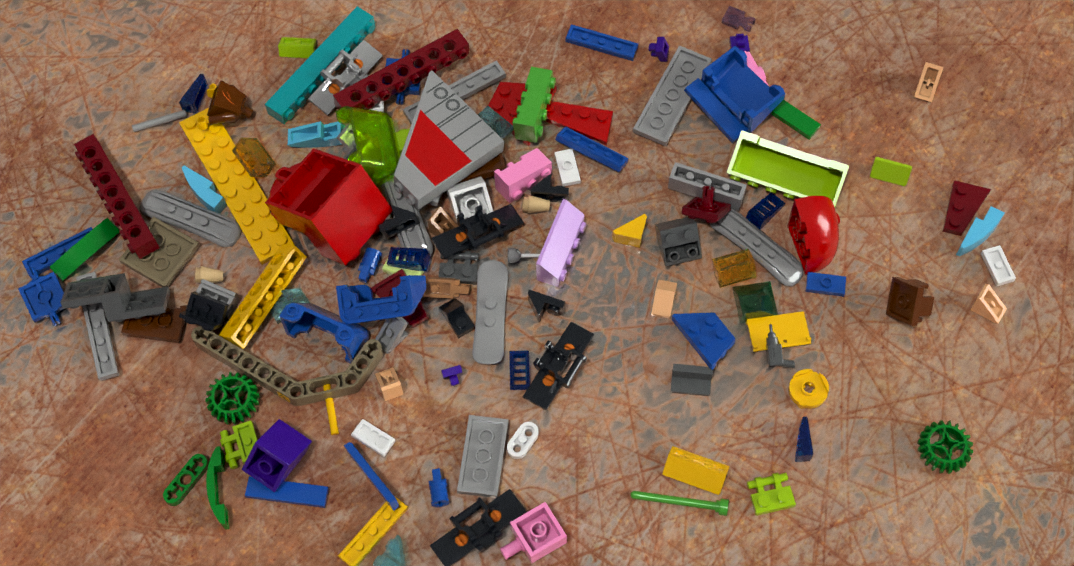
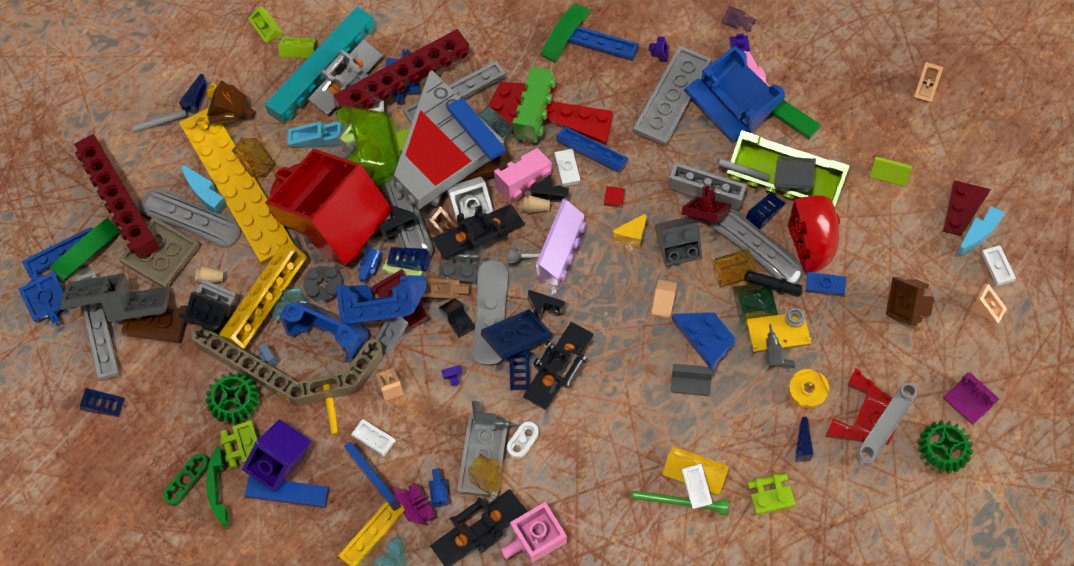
none -> clear blue slope [80,388,125,417]
none -> lime slope [248,6,284,43]
none -> sand blue plate [258,342,277,367]
none -> dark grey plate [304,266,343,304]
none -> magenta hinge [392,483,435,526]
none -> blue tile [447,98,506,161]
none -> clear yellow brick [468,453,503,495]
none -> dark grey piece [472,401,517,430]
none -> dark blue plate [481,309,551,360]
none -> green slope [540,3,591,63]
none -> red tile [604,186,625,208]
none -> white plate [682,464,712,509]
none -> light grey bar [716,158,769,181]
none -> black pin [744,270,802,297]
none -> dark grey slope [774,156,816,192]
none -> light grey plate [785,308,805,327]
none -> red wing [826,368,896,445]
none -> light grey piece [857,383,917,466]
none -> magenta hinge [943,372,999,425]

